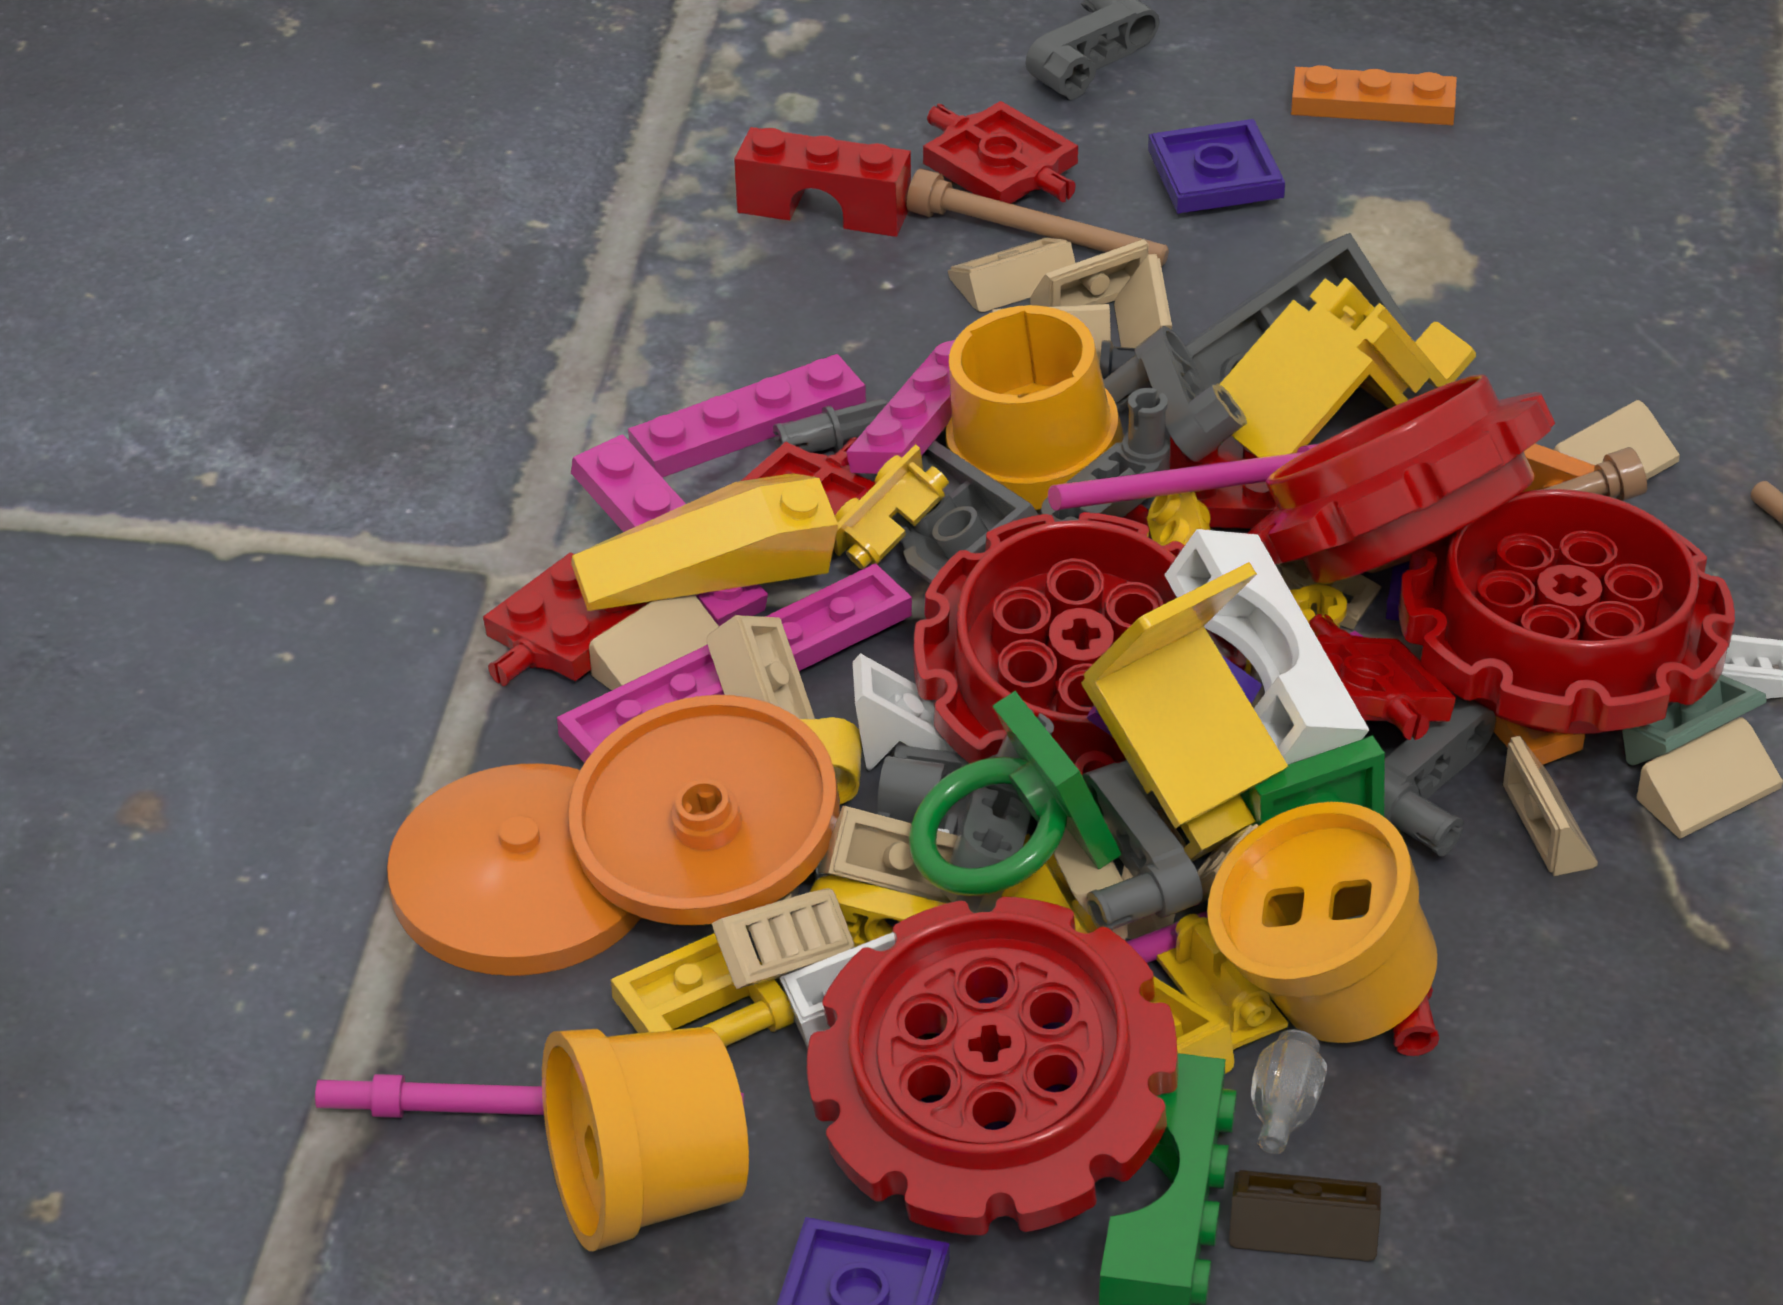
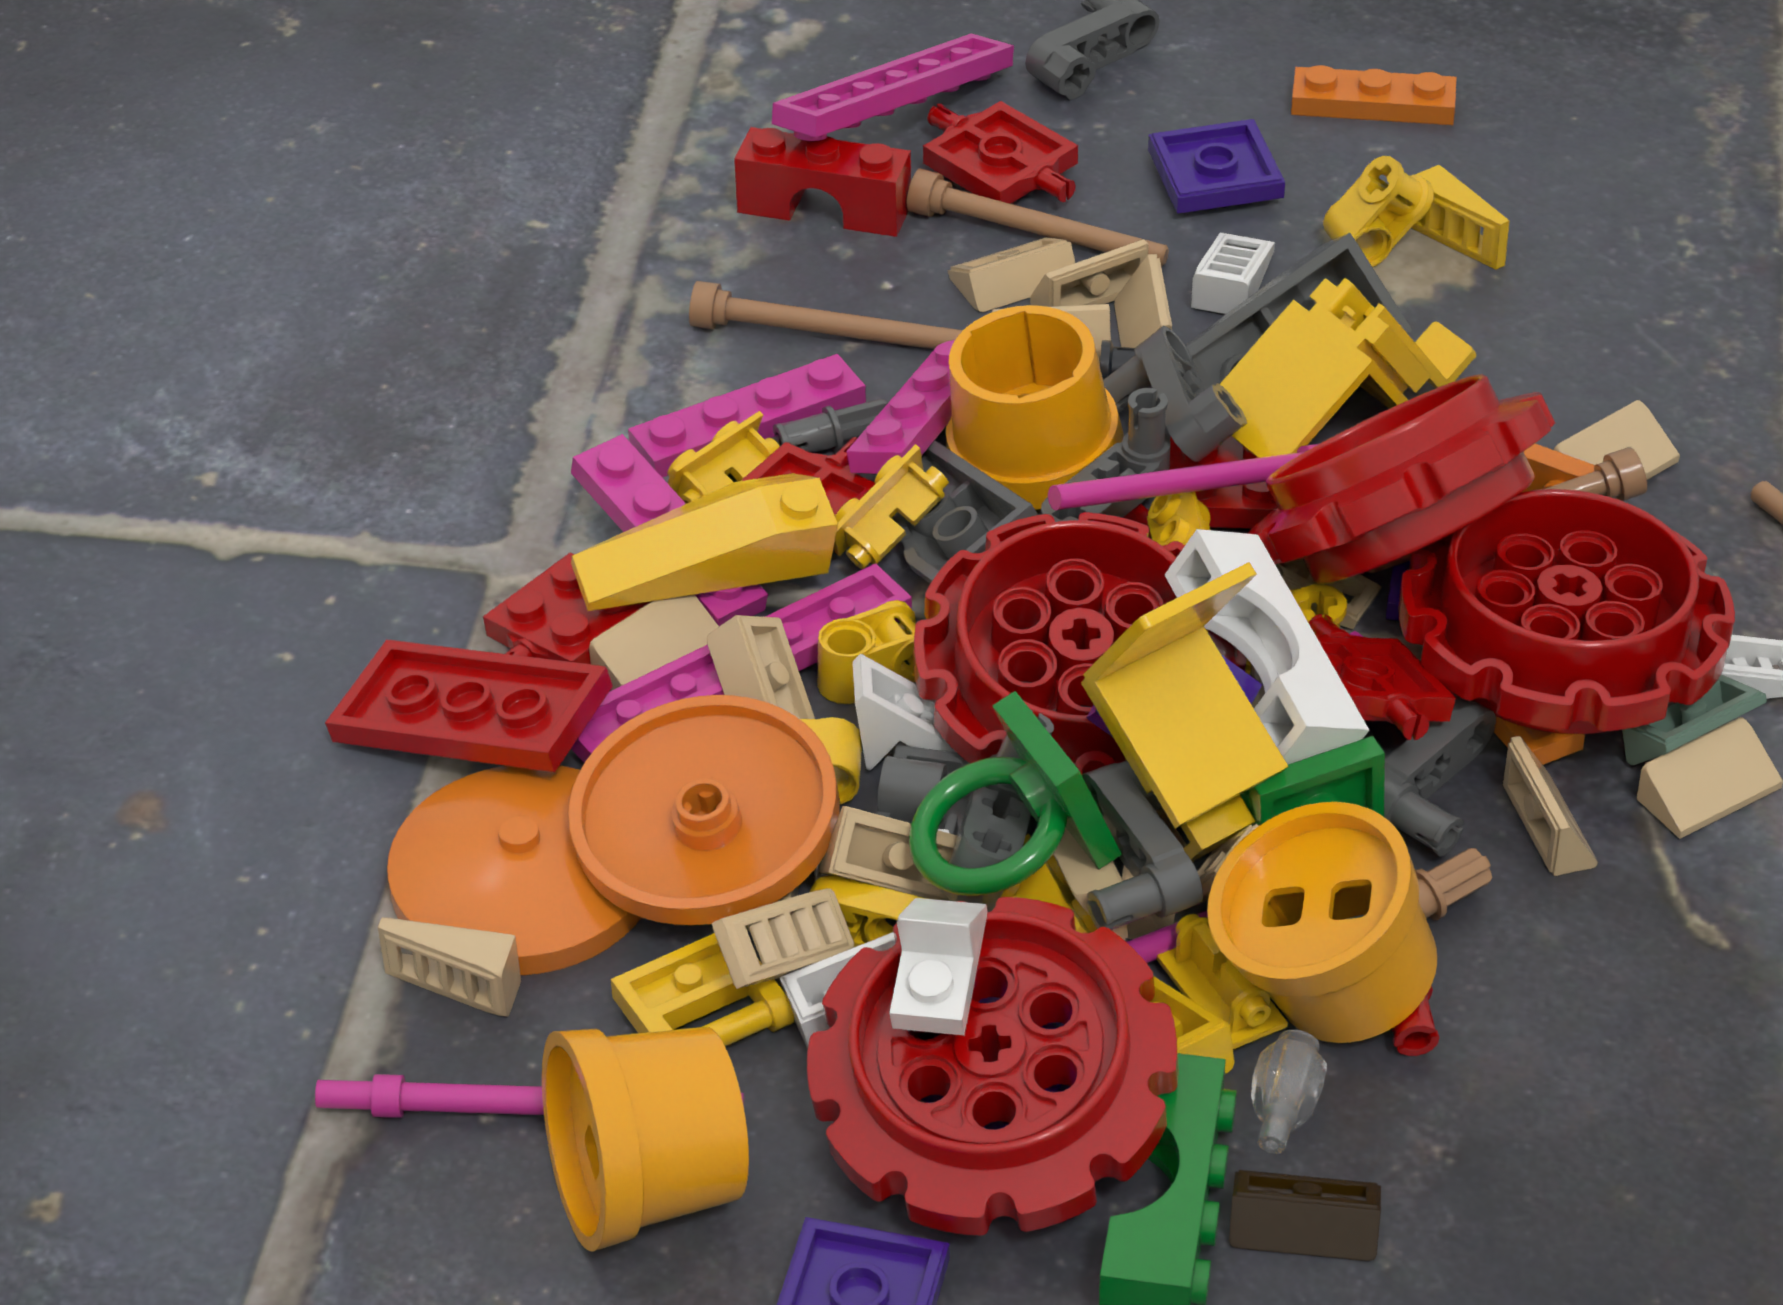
none -> red plate [325,639,613,772]
none -> tan slope [378,917,521,1017]
none -> yellow hinge [667,411,780,504]
none -> medium nougat piece [689,281,963,349]
none -> dark pink plate [772,33,1014,141]
none -> yellow piece [817,600,916,704]
none -> white slope [889,898,988,1036]
none -> white slope [1191,233,1275,314]
none -> yellow piece [1323,156,1433,267]
none -> medium nougat axle [1363,848,1492,920]
none -> yellow slope [1404,165,1510,270]

